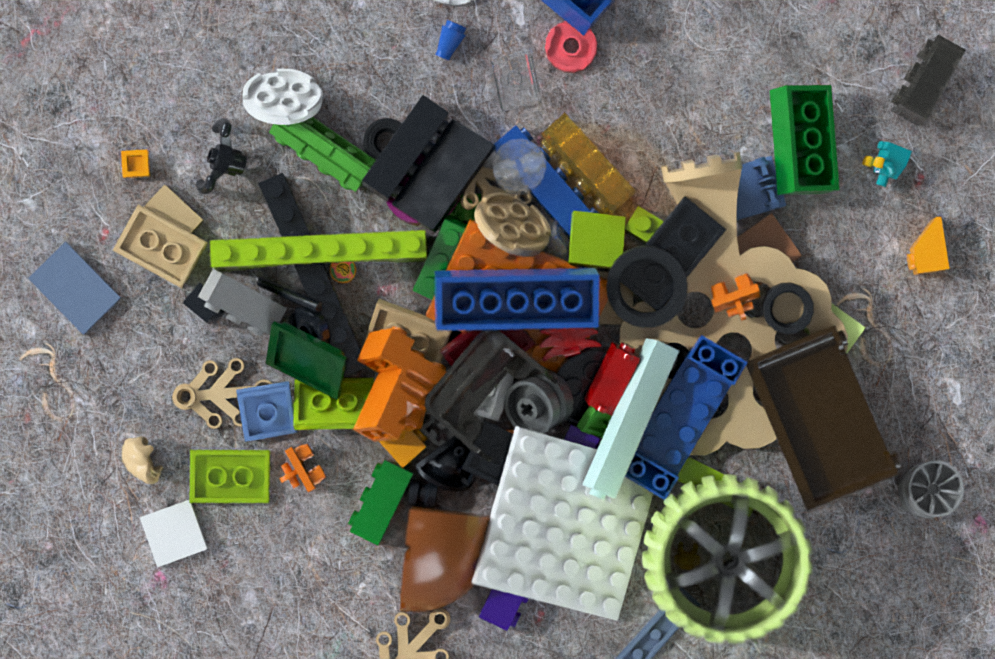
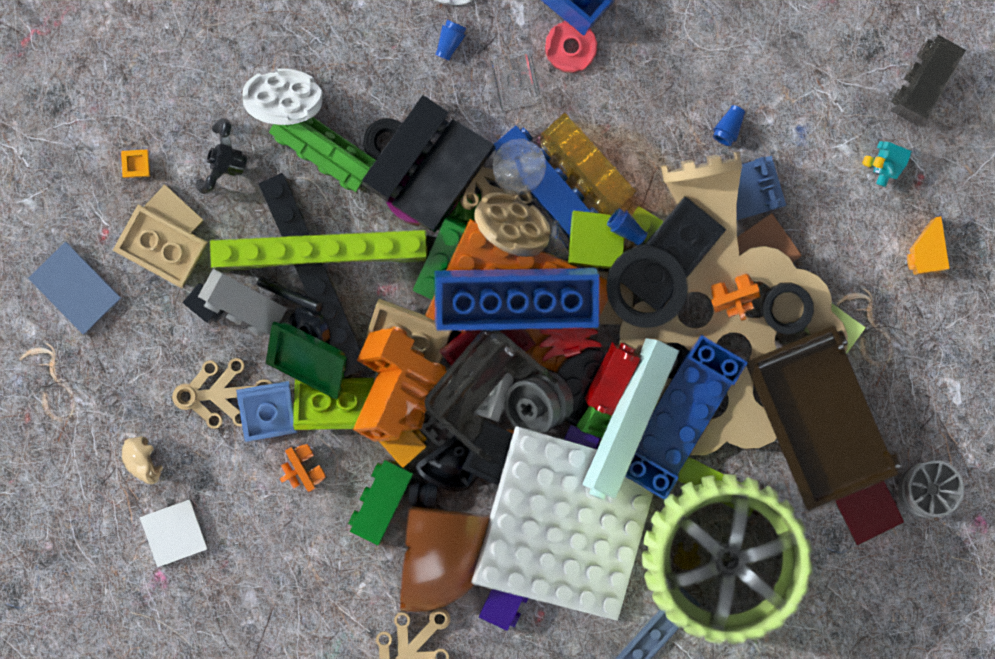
lime tile [189,450,270,503] -> none
tile [330,262,357,284] -> none
green brick [769,85,840,195] -> none
none -> blue cone [607,208,648,245]
none -> blue cone [713,105,746,146]
none -> dark red tile [834,481,904,545]

